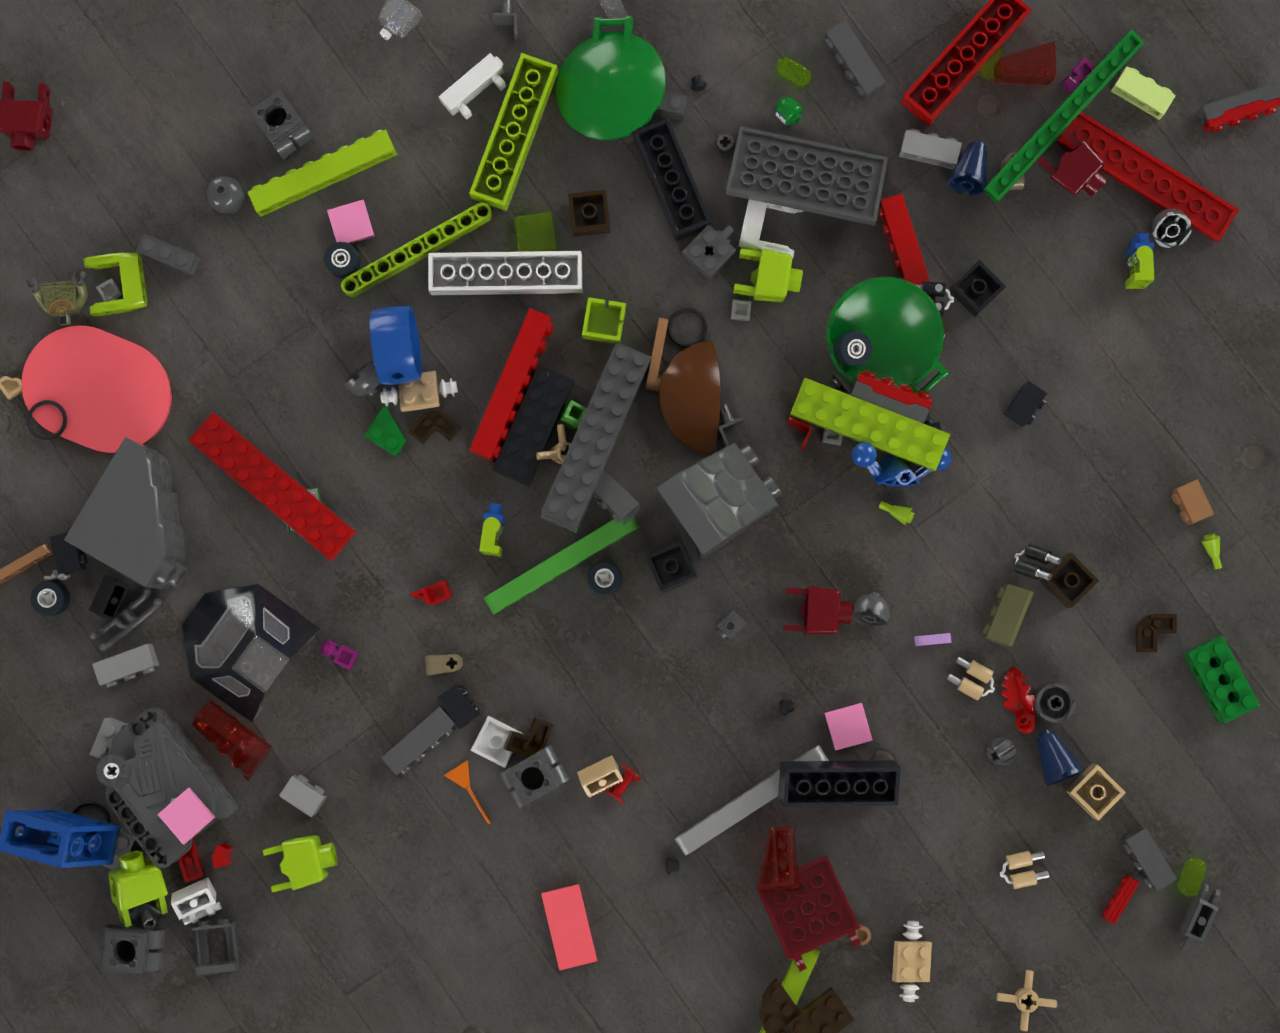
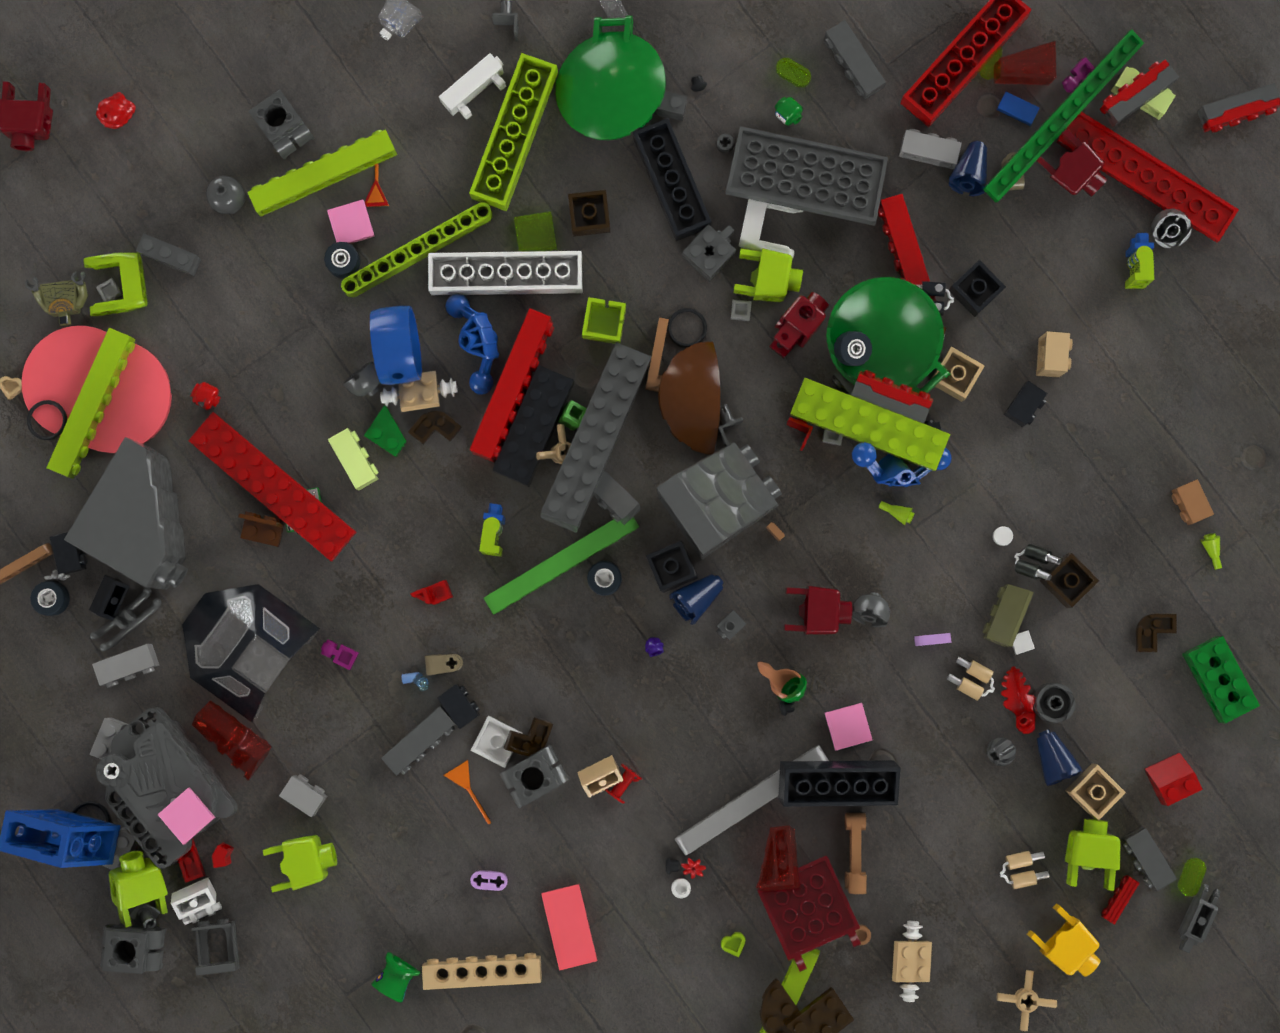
none -> lime brick [46,328,136,479]
none -> red hair [96,92,136,129]
none -> red head [190,382,221,410]
none -> reddish brown bracket [238,511,284,547]
none -> yellowish green brick [328,428,379,490]
none -> piece [365,163,389,207]
none -> green hat [371,952,421,1002]
none -> clear light blue arm [402,672,429,691]
none -> tan brick [422,953,542,990]
none -> blue piece [445,294,499,395]
none -> lavender beam [470,870,508,891]
none -> dark purple plate [645,637,664,657]
none -> dark blue cone [669,574,724,625]
none -> white tile [671,878,691,898]
none -> red plant [681,858,706,879]
none -> lime tile [720,932,746,957]
none -> piece [757,662,807,703]
none -> medium nougat tile [766,522,785,542]
none -> dark red piece [769,292,829,359]
none -> medium nougat piece [845,813,866,894]
none -> tan brick [931,347,984,402]
none -> white tile [993,526,1013,546]
none -> blue tile [996,92,1039,126]
none -> white tile [1012,630,1035,655]
none -> yellow piece [1027,903,1101,977]
none -> tan brick [1036,331,1073,377]
none -> lime piece [1065,819,1120,891]
none -> piece [1100,59,1179,127]
none -> red slope [1144,753,1203,806]

